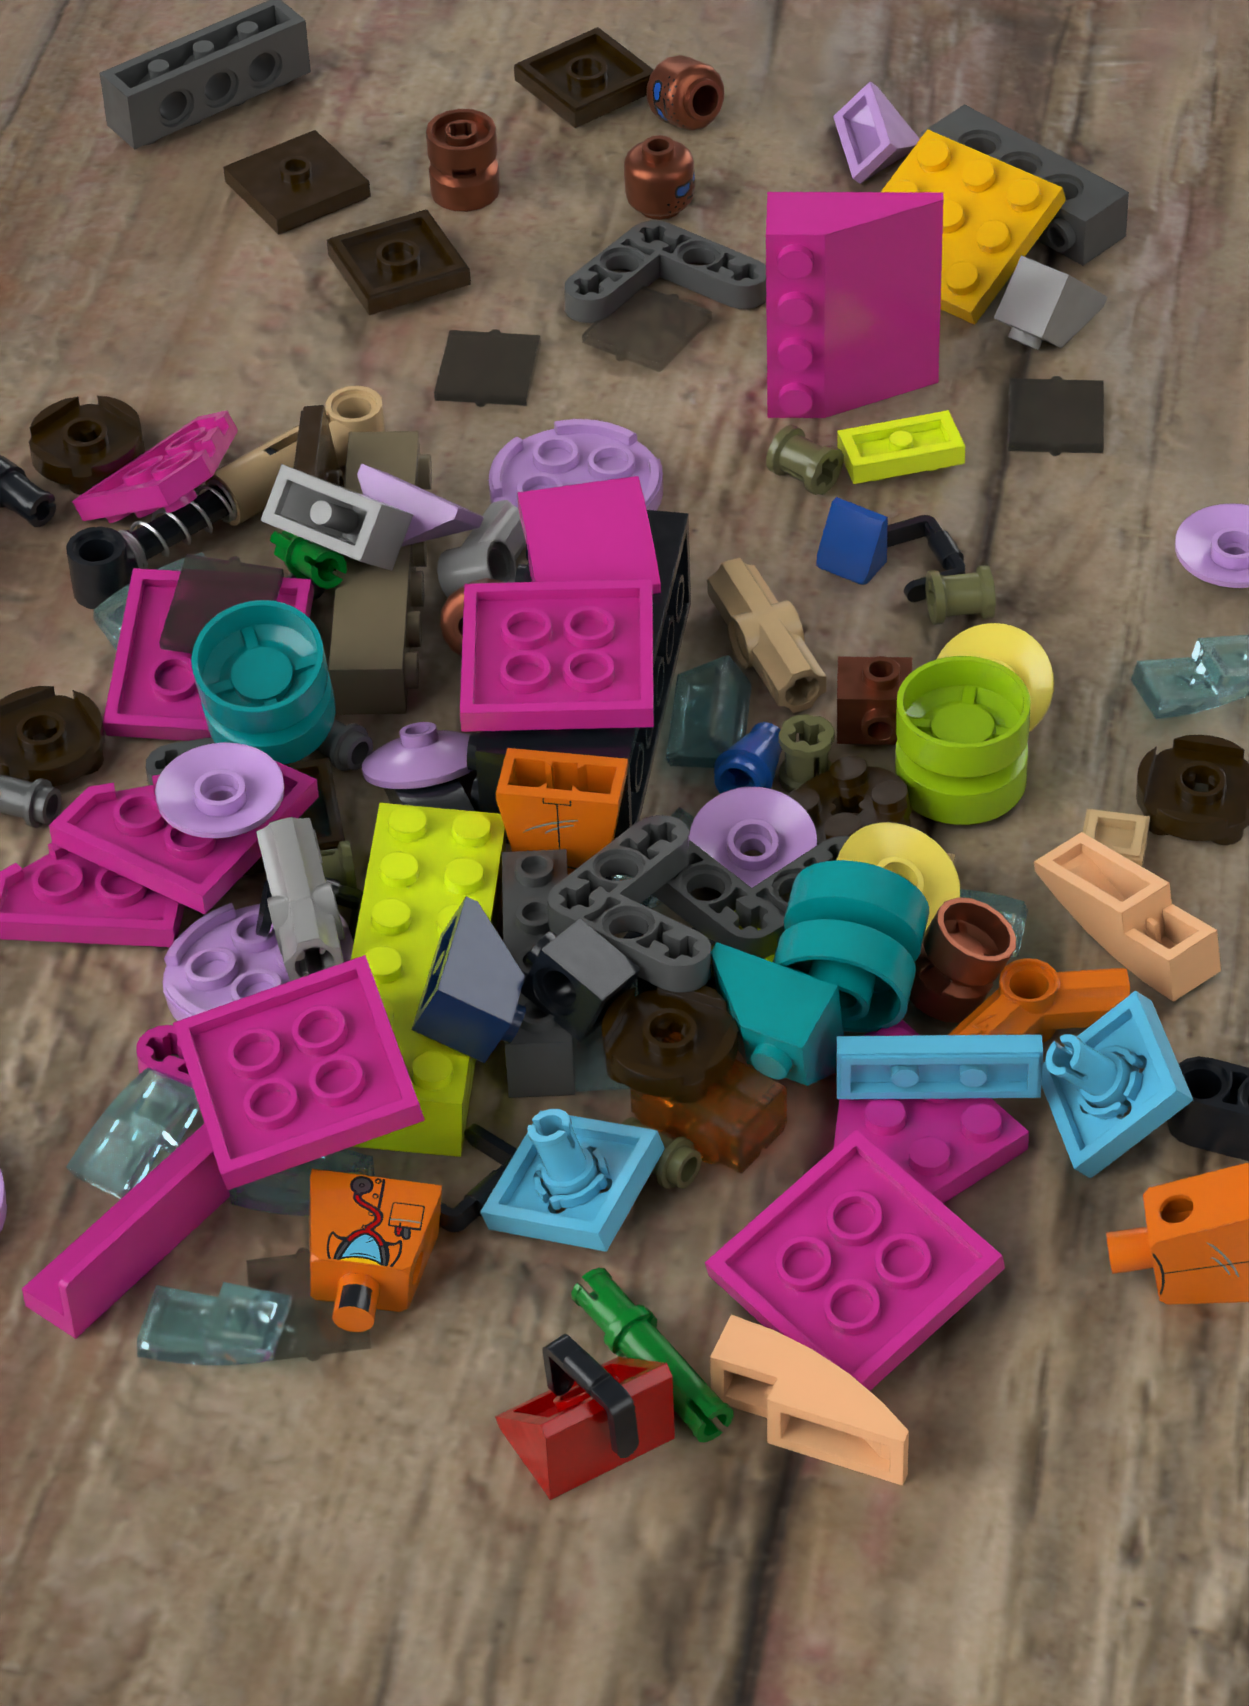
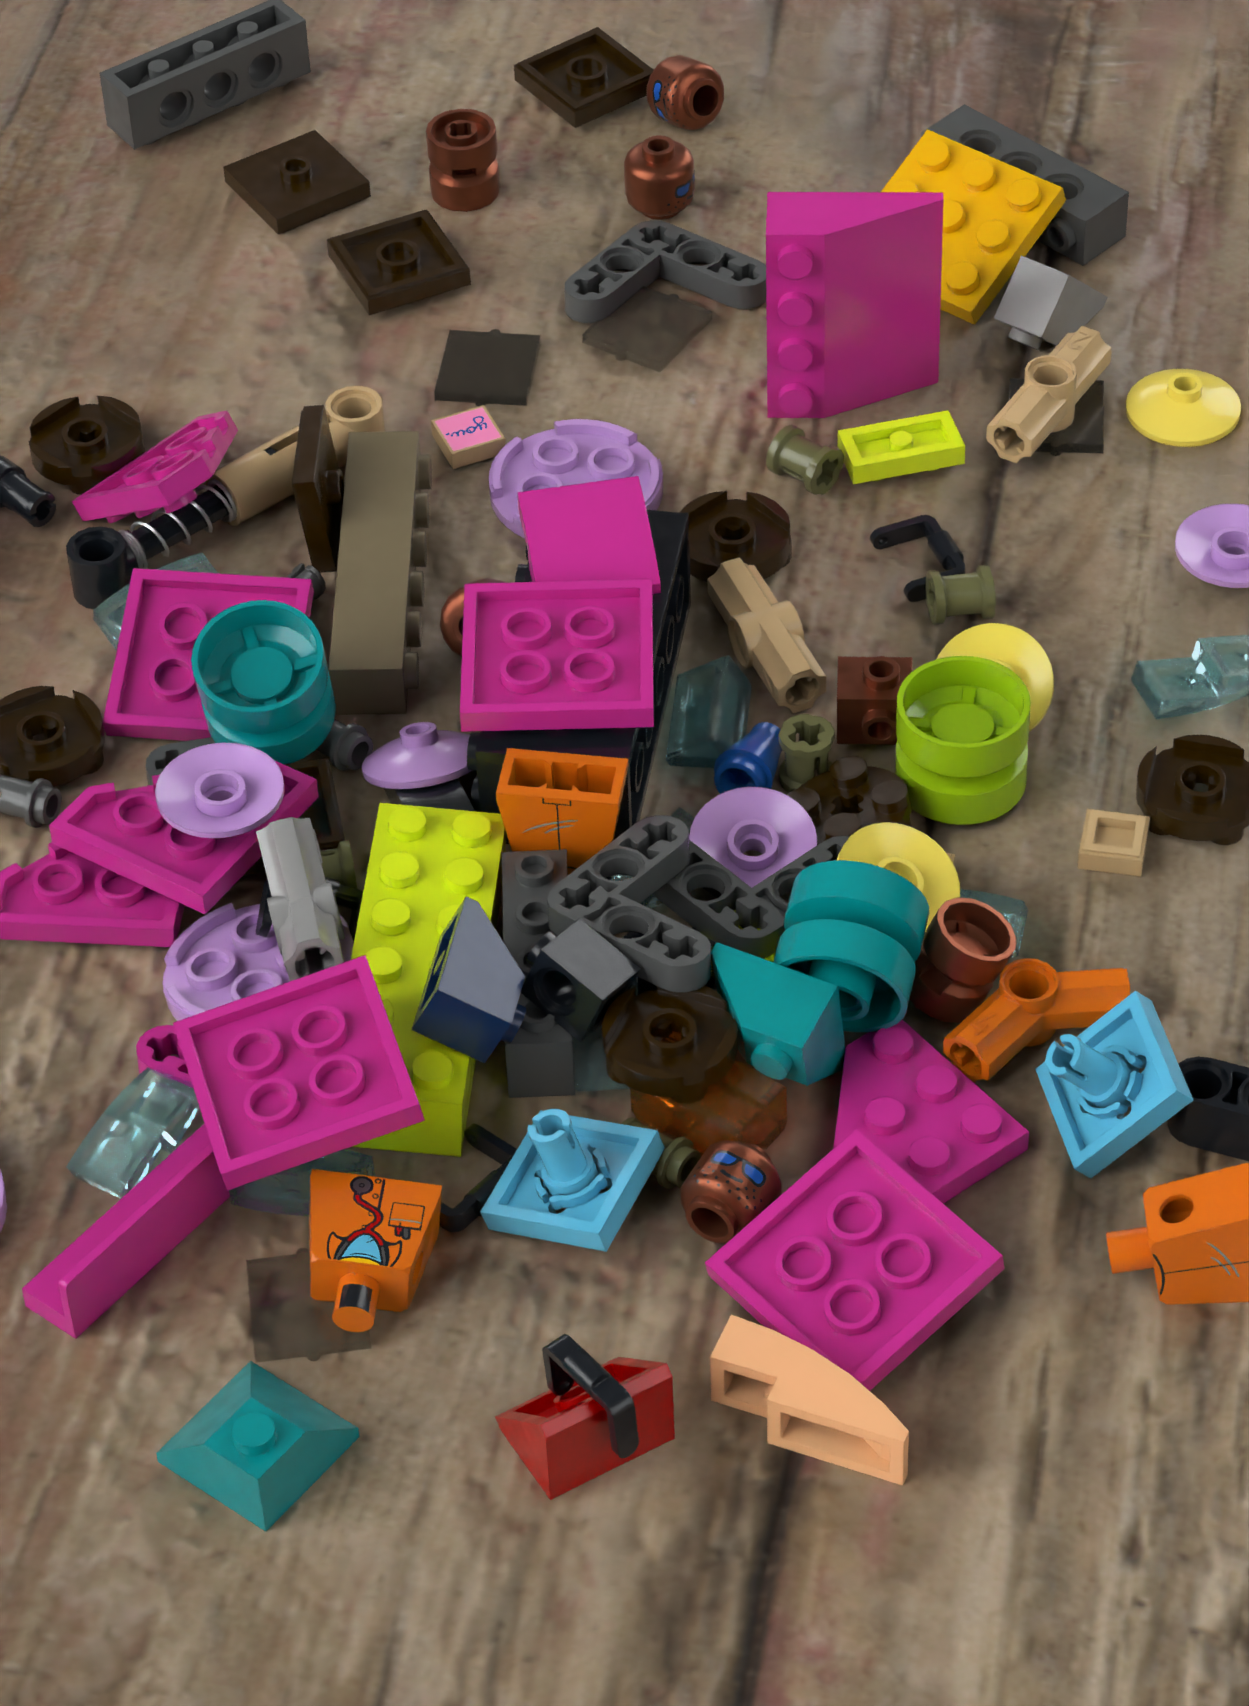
clear light blue slope [137,1282,292,1365] -> none
clear smoke piece [159,554,284,654] -> none
light grey slope [260,464,413,571] -> none
green axle [270,530,347,589] -> none
lavender slope [357,464,484,547] -> none
light grey piece [437,500,526,598] -> none
green pin [571,1267,734,1443] -> none
blue slope [816,497,888,585] -> none
lavender slope [833,82,920,184] -> none
medium azure tile [836,1034,1043,1099] -> none
light nougat slope [1034,832,1221,1002] -> none
none -> teal slope [156,1361,360,1532]
none -> tile [431,405,506,469]
none -> dark brown plate [679,491,792,582]
none -> copper head [680,1140,782,1243]
none -> tan piece [986,326,1112,463]
none -> light yellow dish [1126,369,1241,447]

